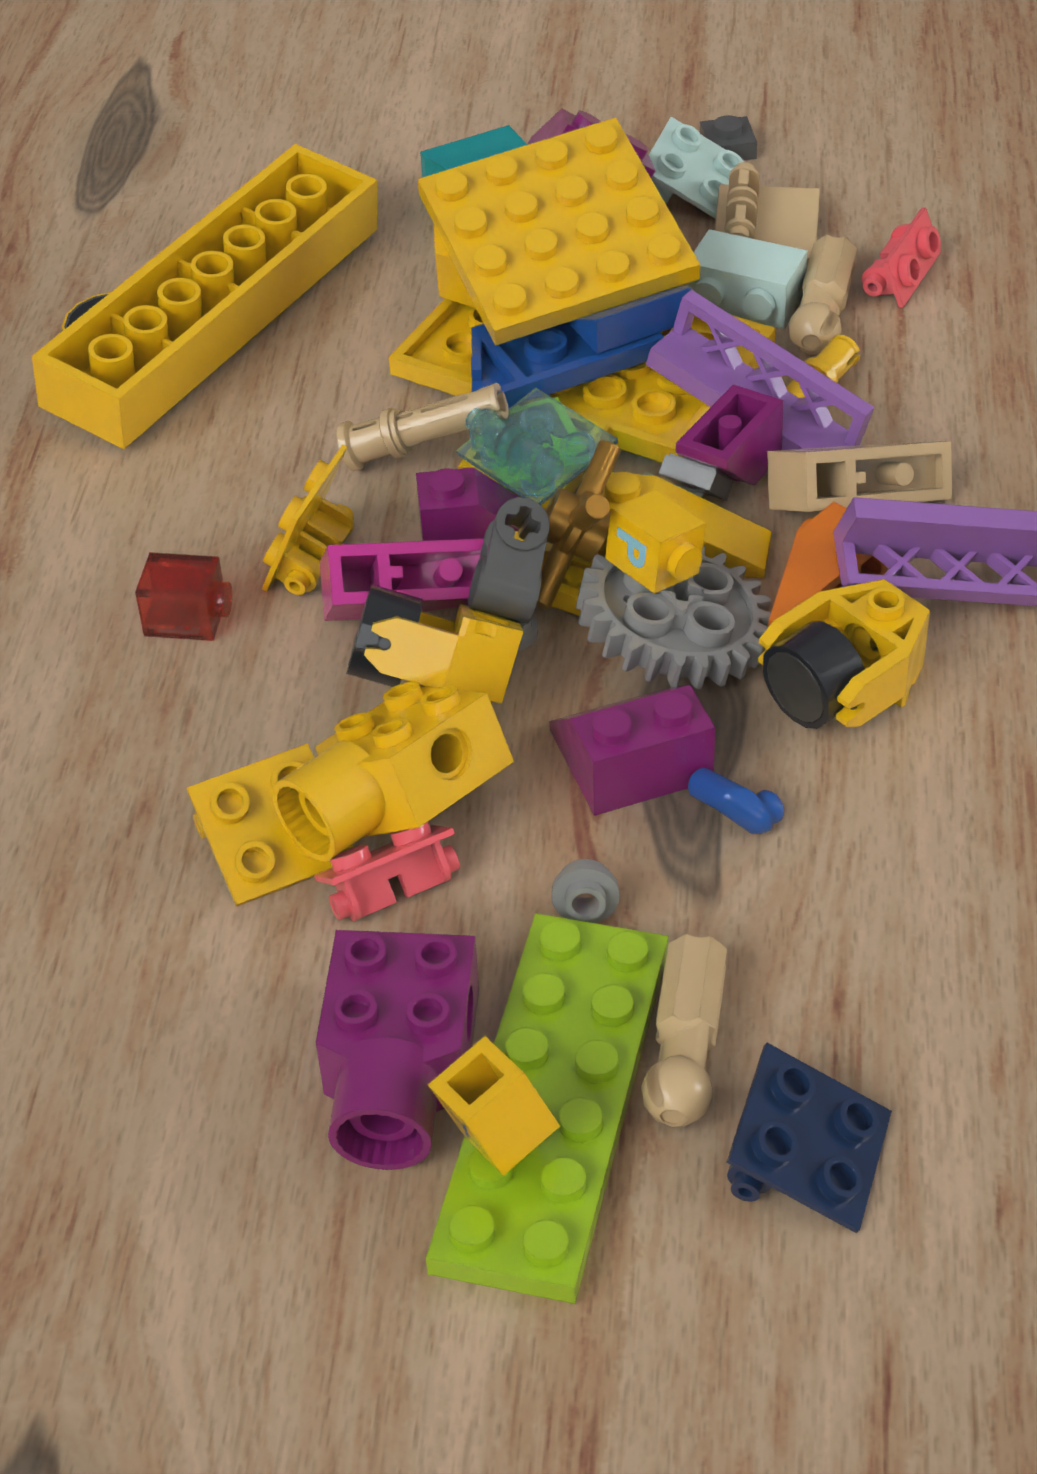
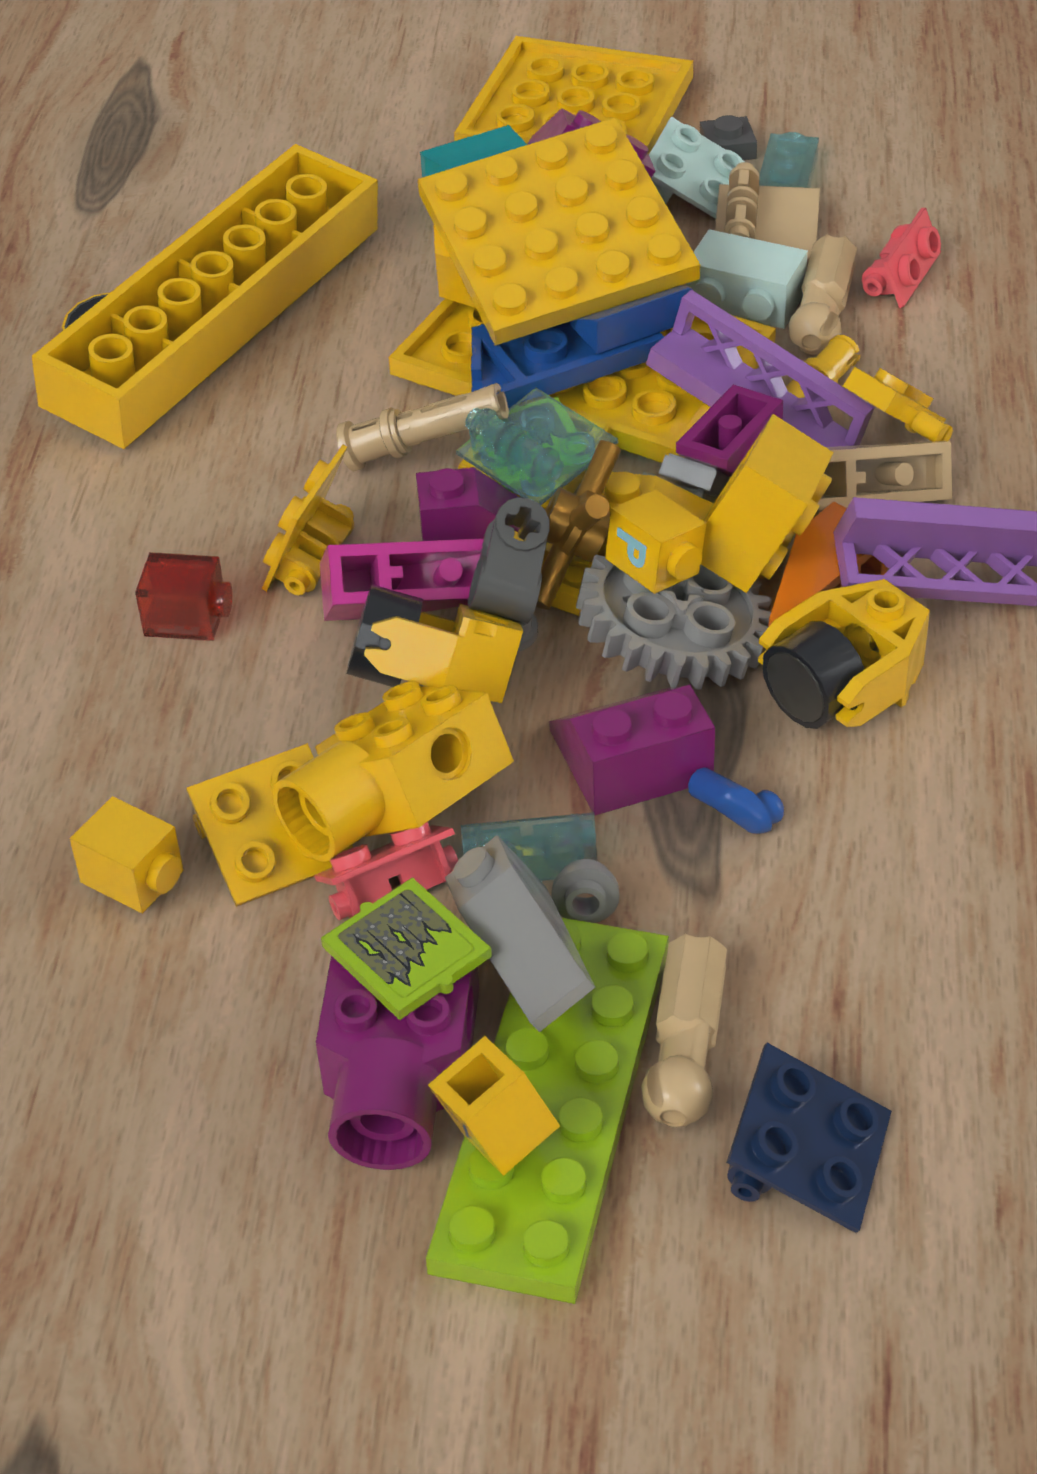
none -> yellow brick [69,796,184,914]
none -> piece [321,877,492,1020]
none -> light grey slope [445,835,595,1032]
none -> yellow plate [454,36,694,154]
none -> clear light blue hinge [461,812,597,881]
none -> yellow brick [701,414,834,593]
none -> clear light blue plate [759,132,819,188]
none -> yellow plate [843,367,953,442]

